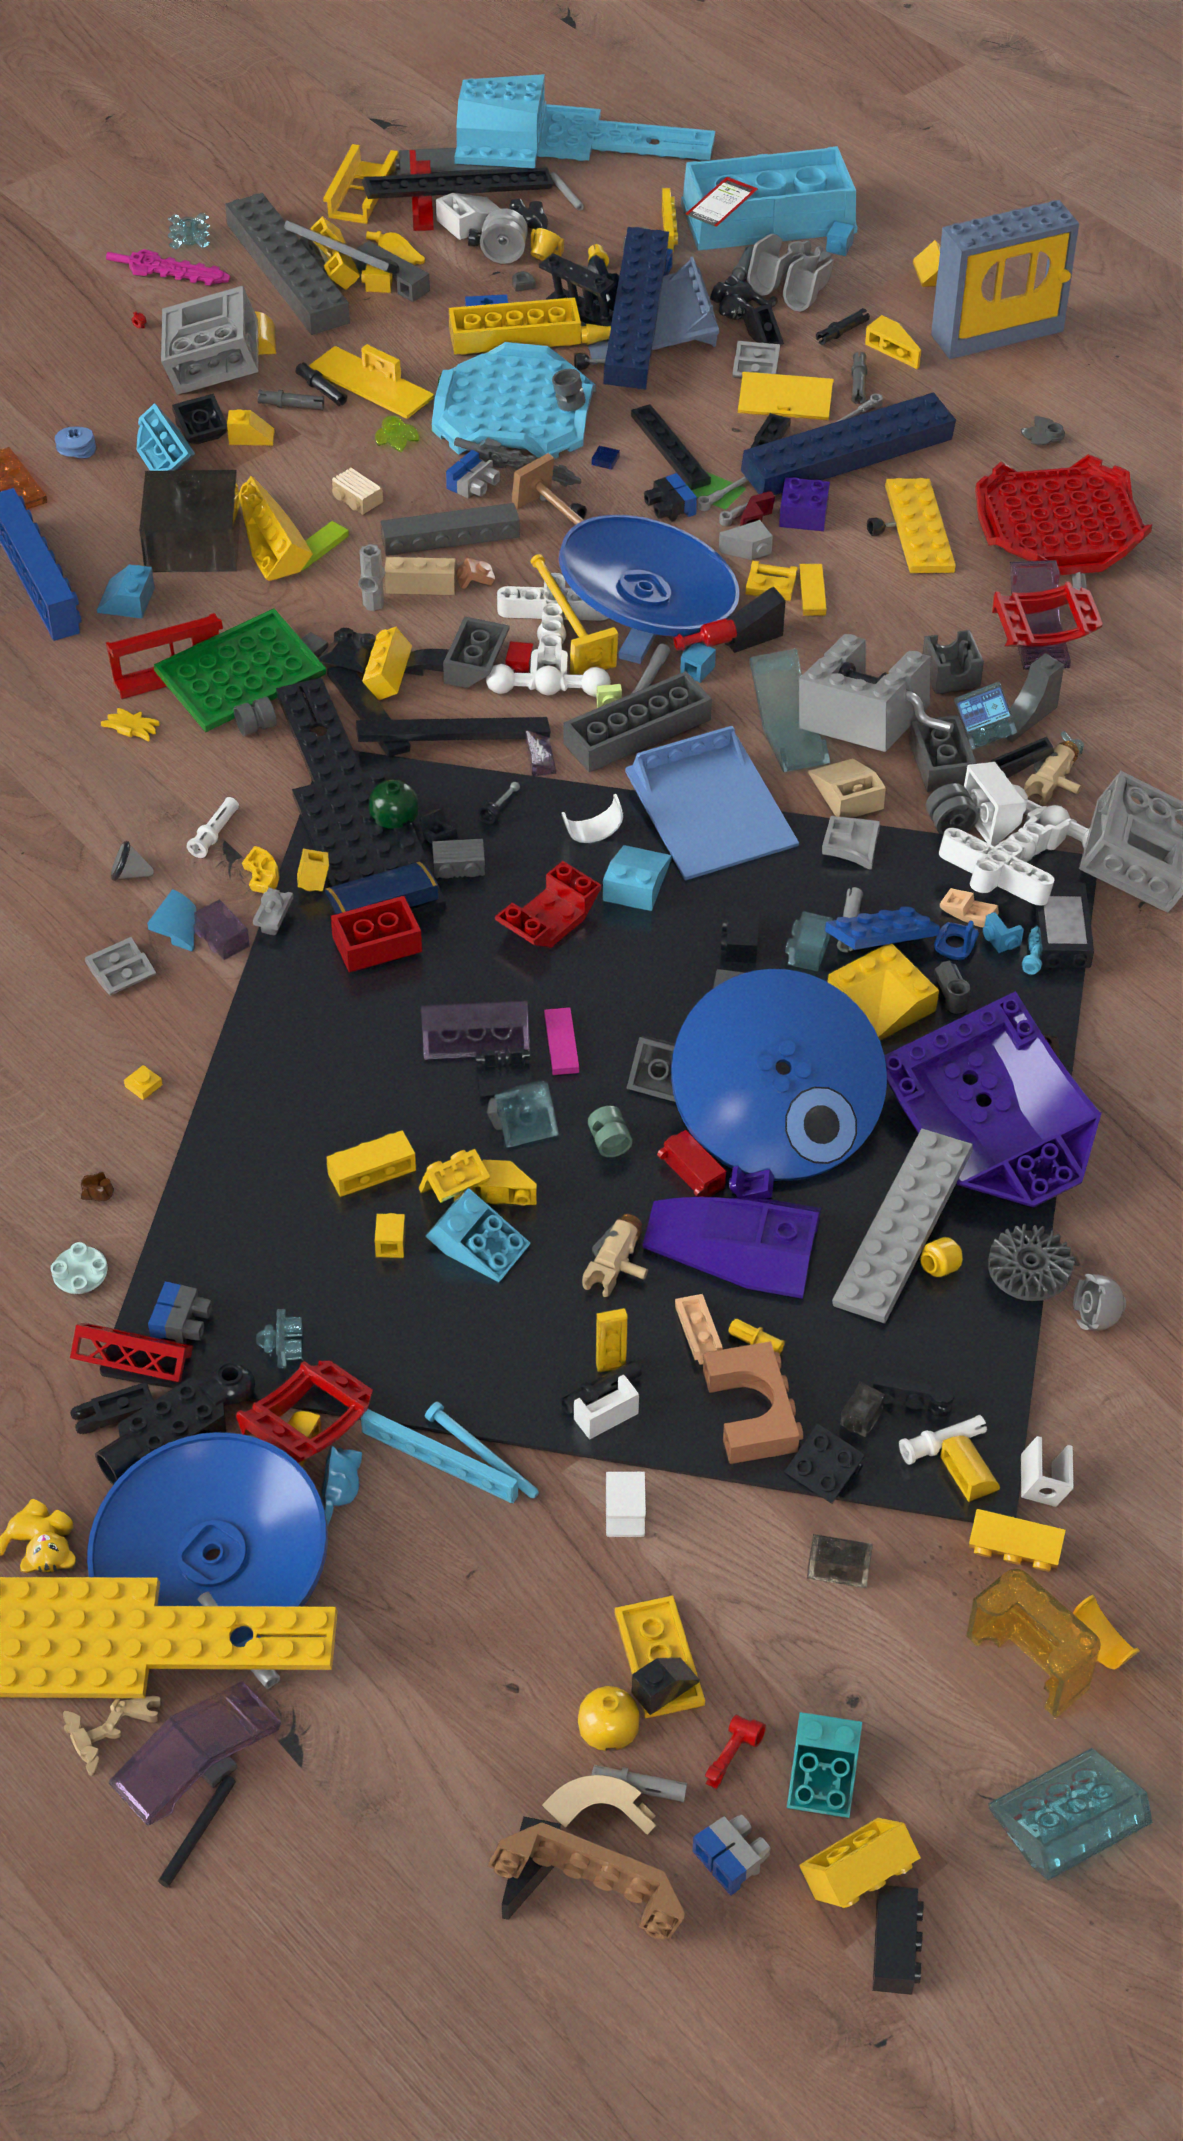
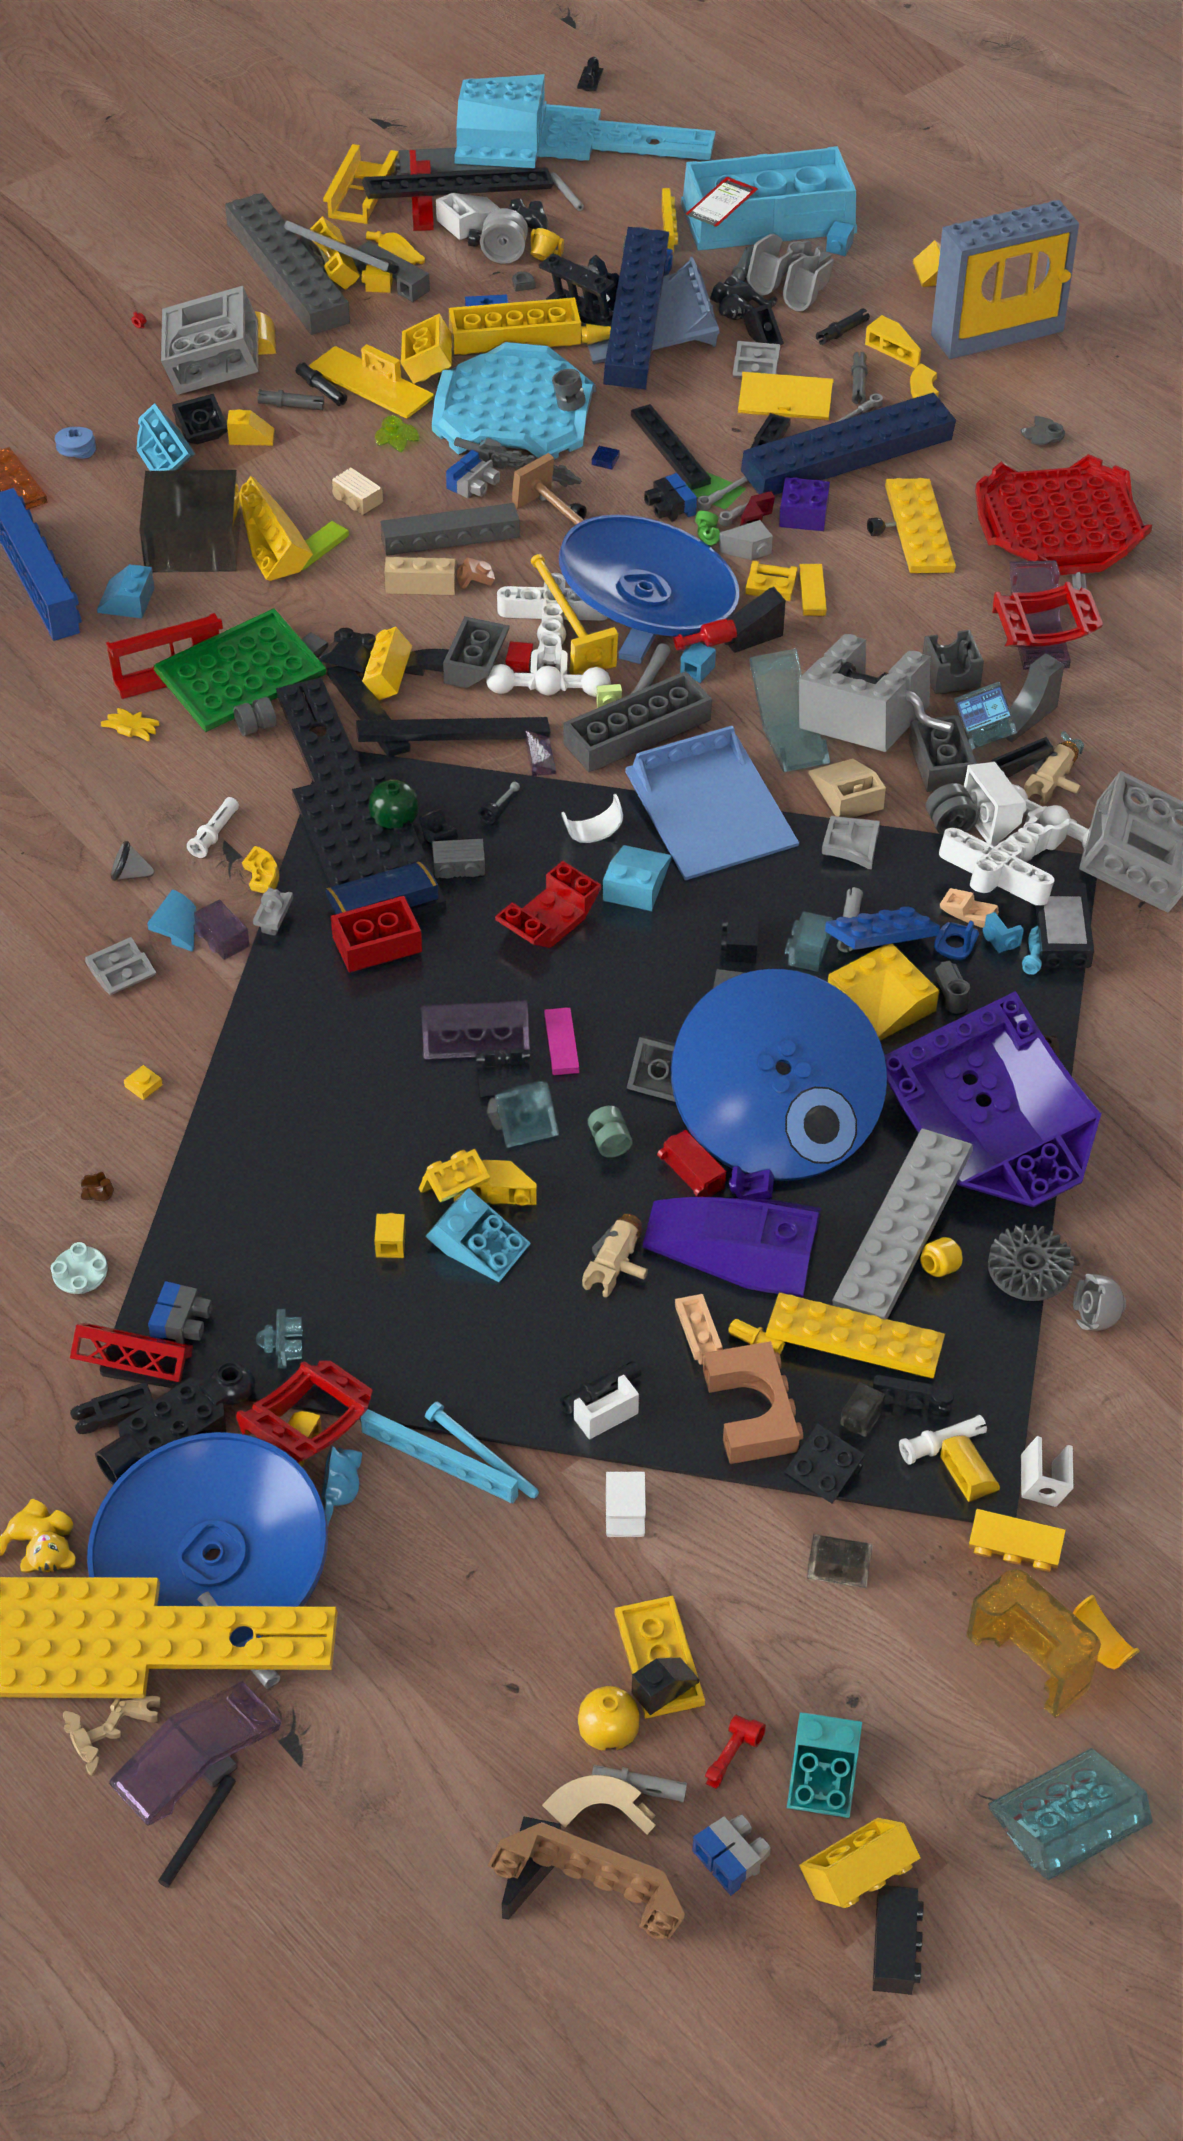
dark pink bar [106,249,230,286] -> none
clear light blue pin [168,213,210,249] -> none
yellow brick [297,848,329,891] -> none
yellow brick [326,1130,416,1197] -> none
light grey piece [358,544,386,611] -> none
black hinge [574,353,606,370] -> none
yellow bush [588,244,609,267] -> none
yellow tile [596,1308,627,1372] -> none
none -> yellow brick [401,313,452,384]
none -> black hinge [577,57,604,91]
none -> bright green arm [695,511,720,546]
none -> yellow plate [765,1292,945,1379]
none -> yellow tile [910,363,939,398]

